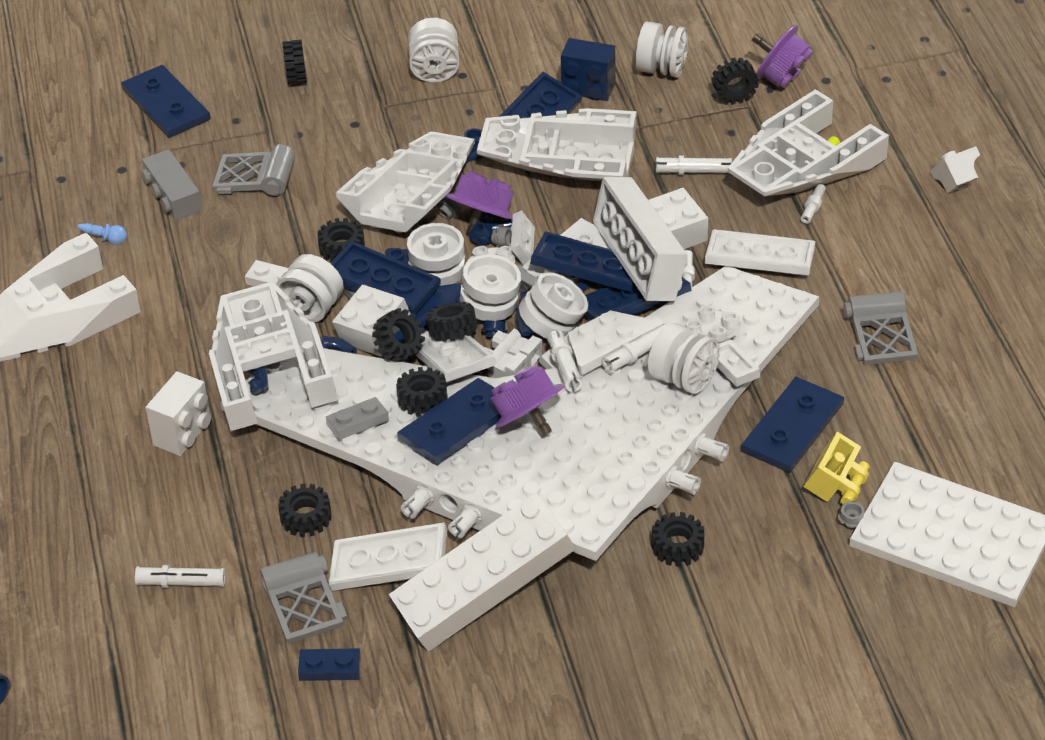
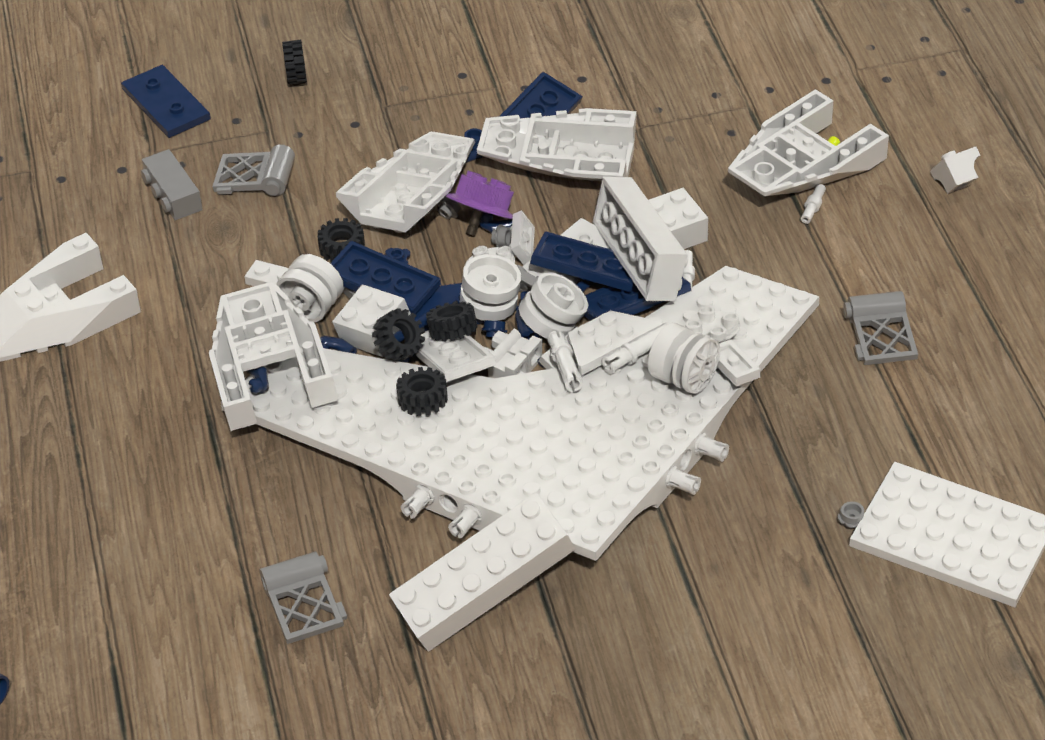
light blue bar [78,223,127,244] -> none
white pin [135,565,226,588] -> none
white brick [145,371,211,456] -> none
black tyre [278,483,332,537] -> none
dark blue plate [298,648,361,681] -> none
light grey plate [325,397,389,440] -> none
white plate [328,522,448,591] -> none
dark blue plate [397,378,501,464] -> none
white wheel [407,223,465,286] -> none
white wheel [408,18,459,82] -> none
dark blue plate [470,222,493,246] -> none
medium lavender piece [490,364,565,436] -> none
dark blue brick [561,38,616,101] -> none
white wheel [636,21,688,78] -> none
black tyre [652,512,705,567] -> none
white pin [656,155,732,175] -> none
white plate [705,229,815,275] -> none
black tyre [711,57,759,104] -> none
dark blue plate [741,376,844,473] -> none
medium lavender piece [751,25,813,88] -> none
light yellow brick [803,432,870,504] -> none

